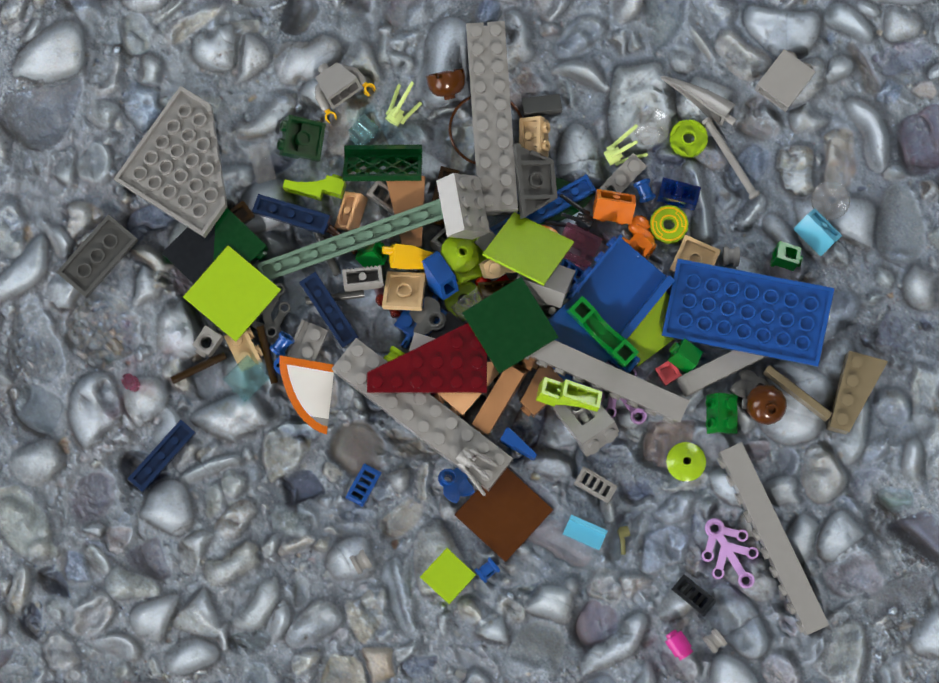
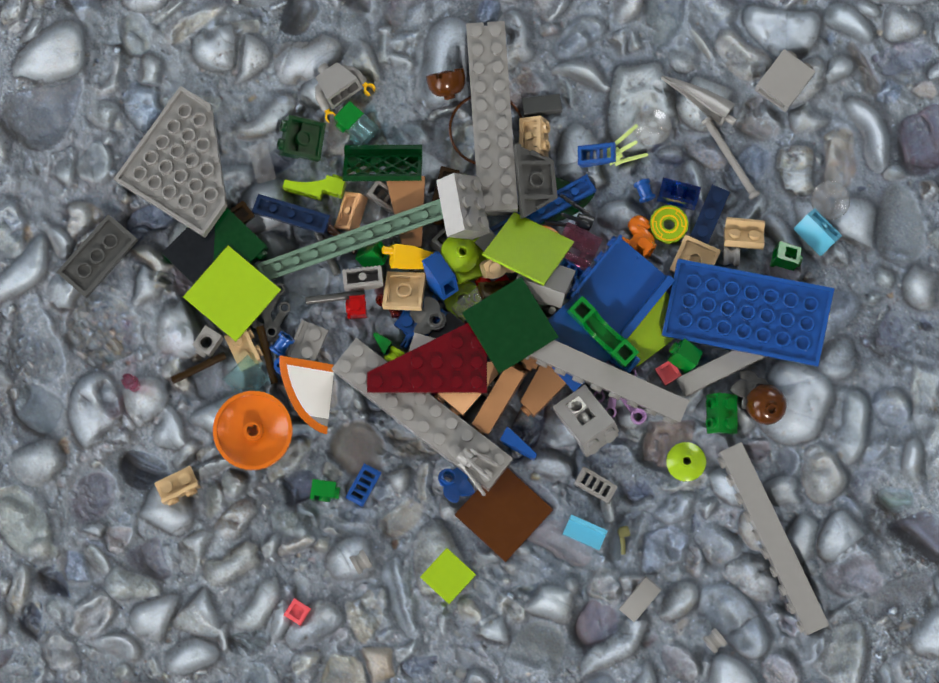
dark blue plate [127,420,196,492] -> none
dark blue plate [299,272,359,348] -> none
yellowish green plant [385,81,422,127] -> none
blue bush [474,558,500,584] -> none
lime slope [536,377,603,412] -> none
orange brick [592,189,636,225] -> none
light grey plate [599,153,647,193] -> none
dark pink brick [665,629,693,661] -> none
lime tile [669,119,708,158] -> none
black slope [671,574,716,617] -> none
lavender plant [701,518,759,589] -> none
dark tan tile [762,365,832,422] -> none
dark tan wedge [826,351,888,435] -> none
none -> tan bracket [154,466,201,506]
none -> orange dish [213,391,293,471]
none -> coral tile [284,598,311,626]
none -> green brick [310,479,341,502]
none -> green brick [334,101,365,135]
none -> red brick [346,295,367,319]
none -> green slope [373,332,392,356]
none -> blue slope [578,142,616,168]
none -> light grey slope [619,576,661,622]
none -> dark blue plate [690,184,730,244]
none -> tan bracket [724,217,765,250]

